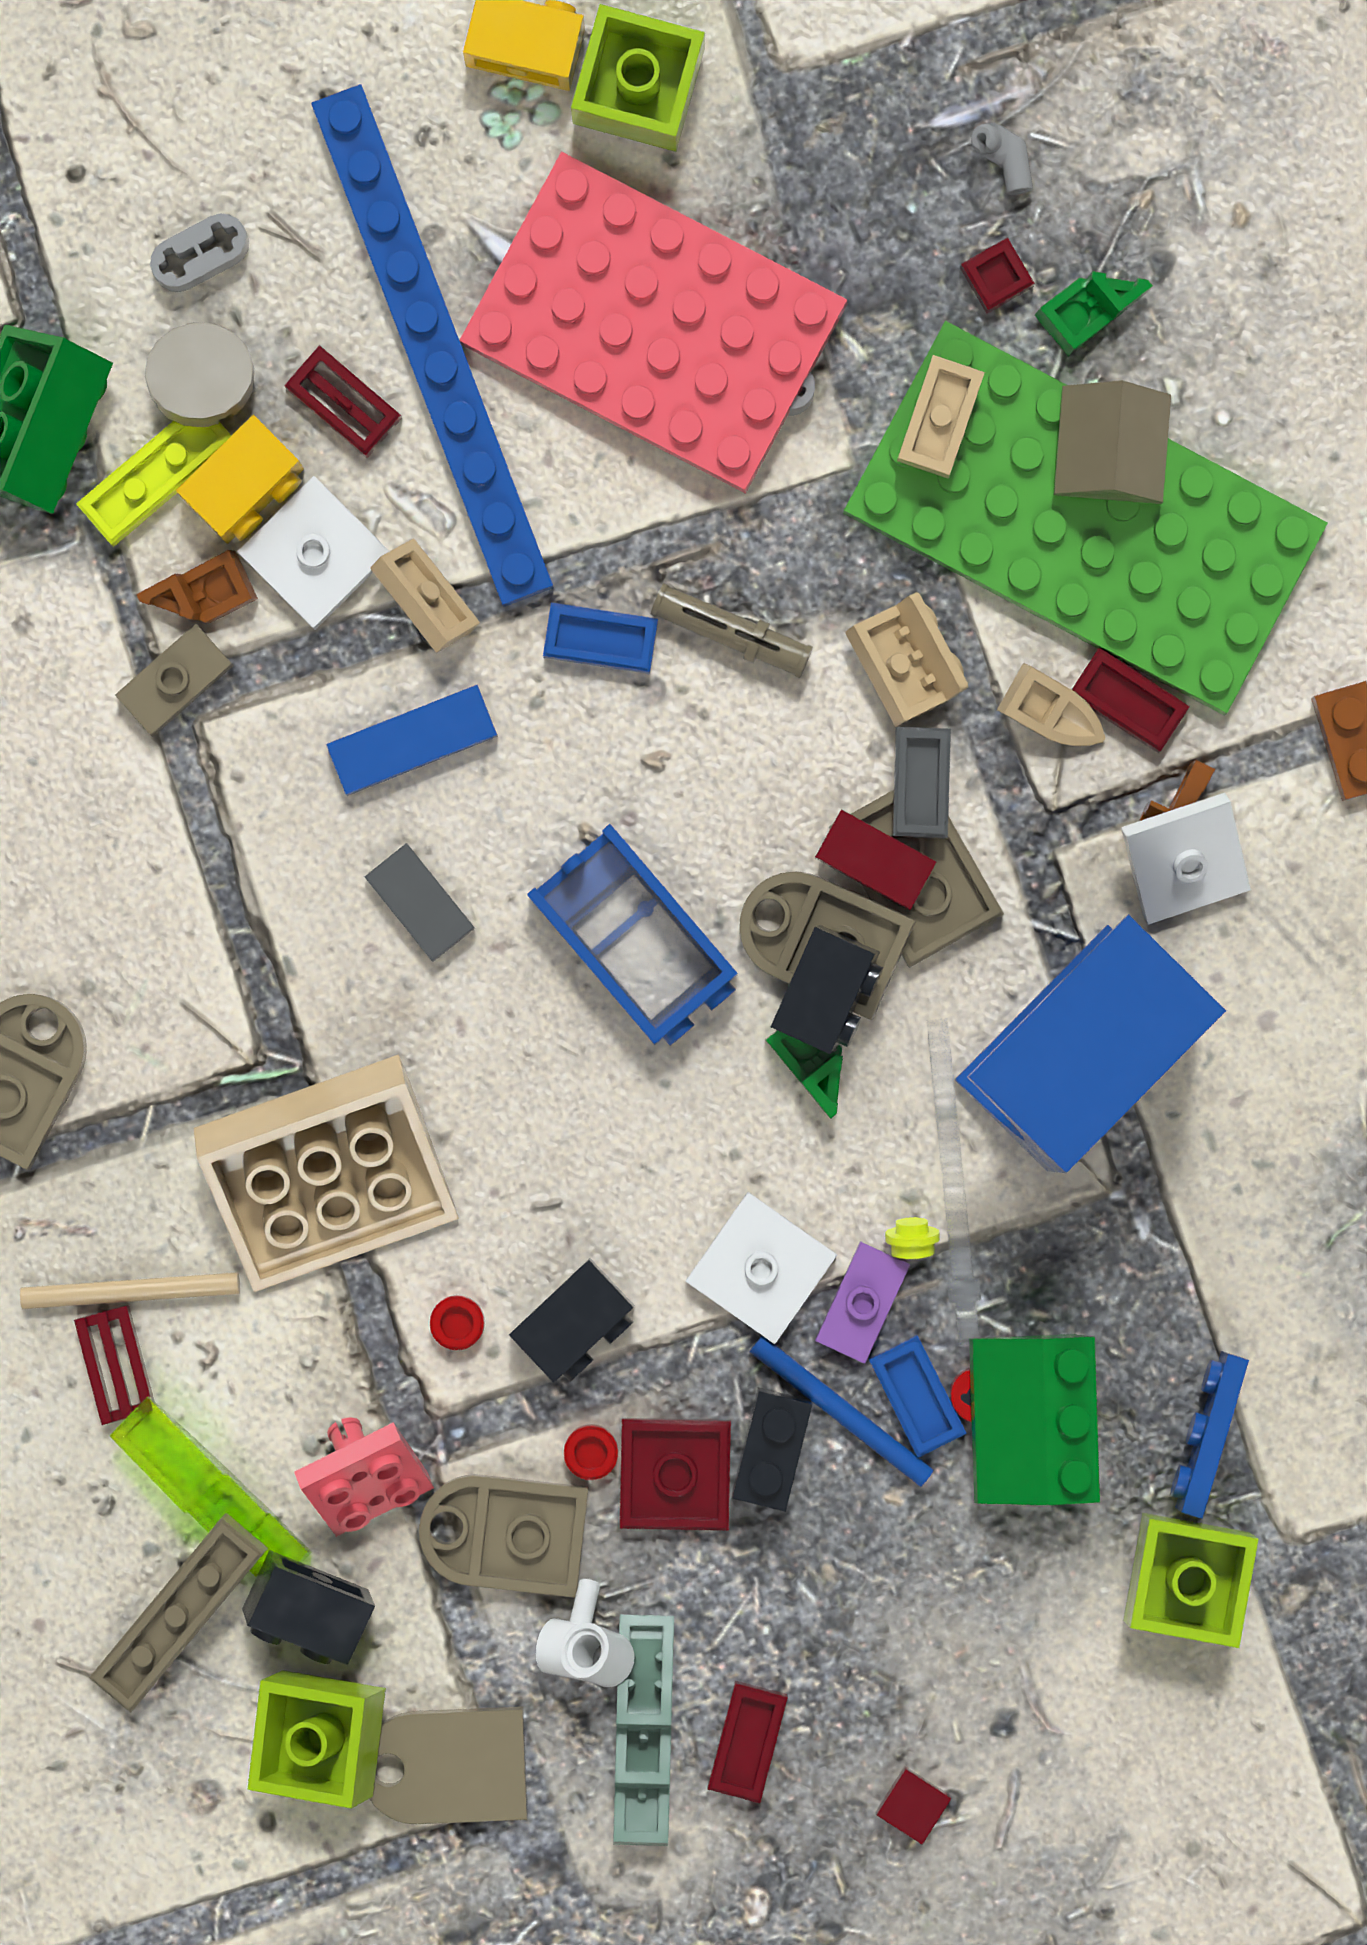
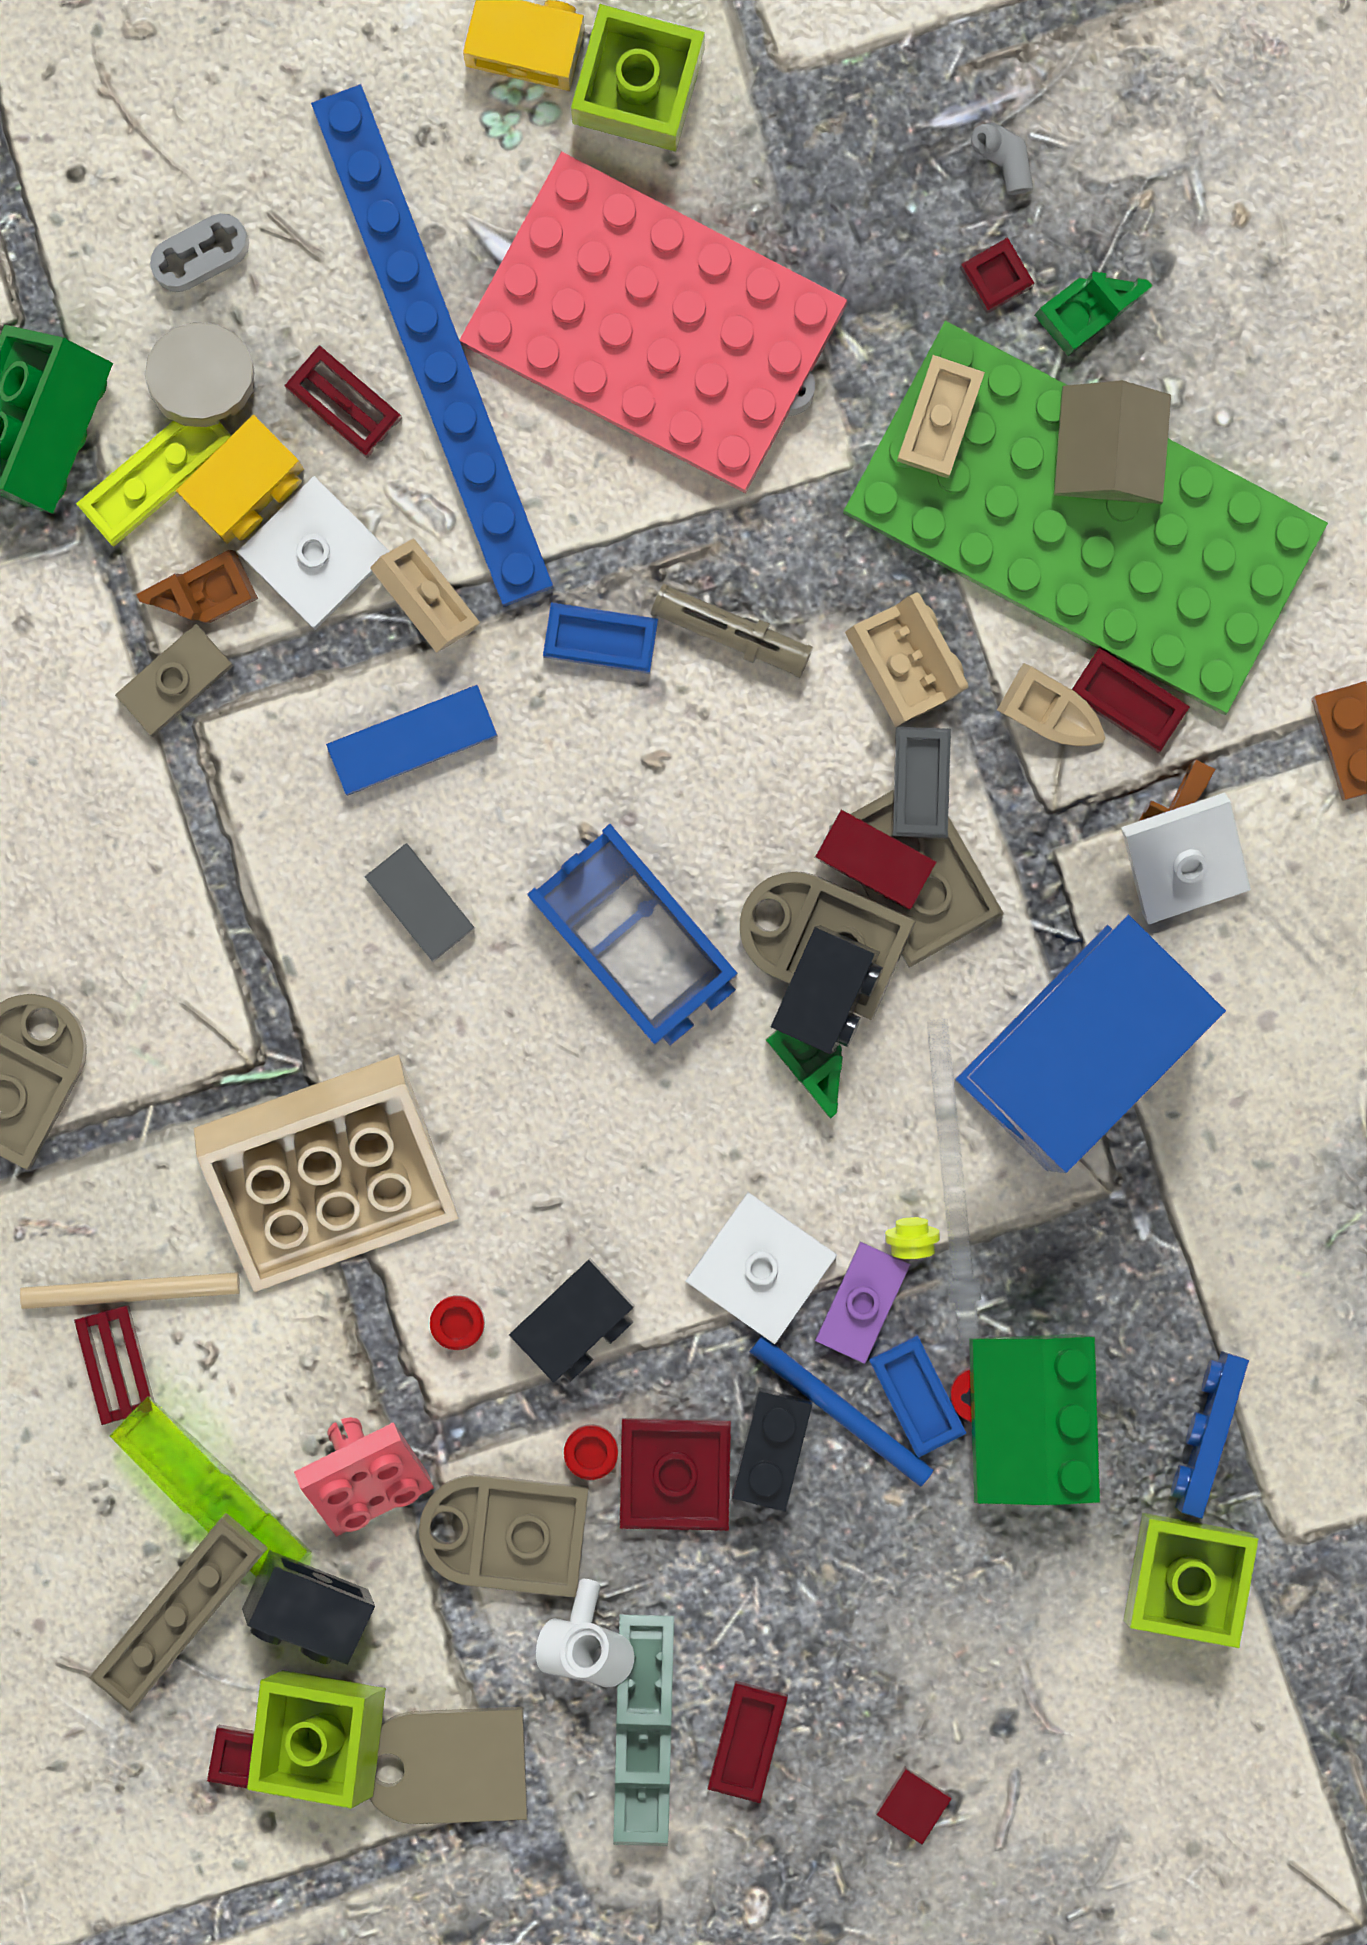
none -> dark red tile [207,1724,254,1789]

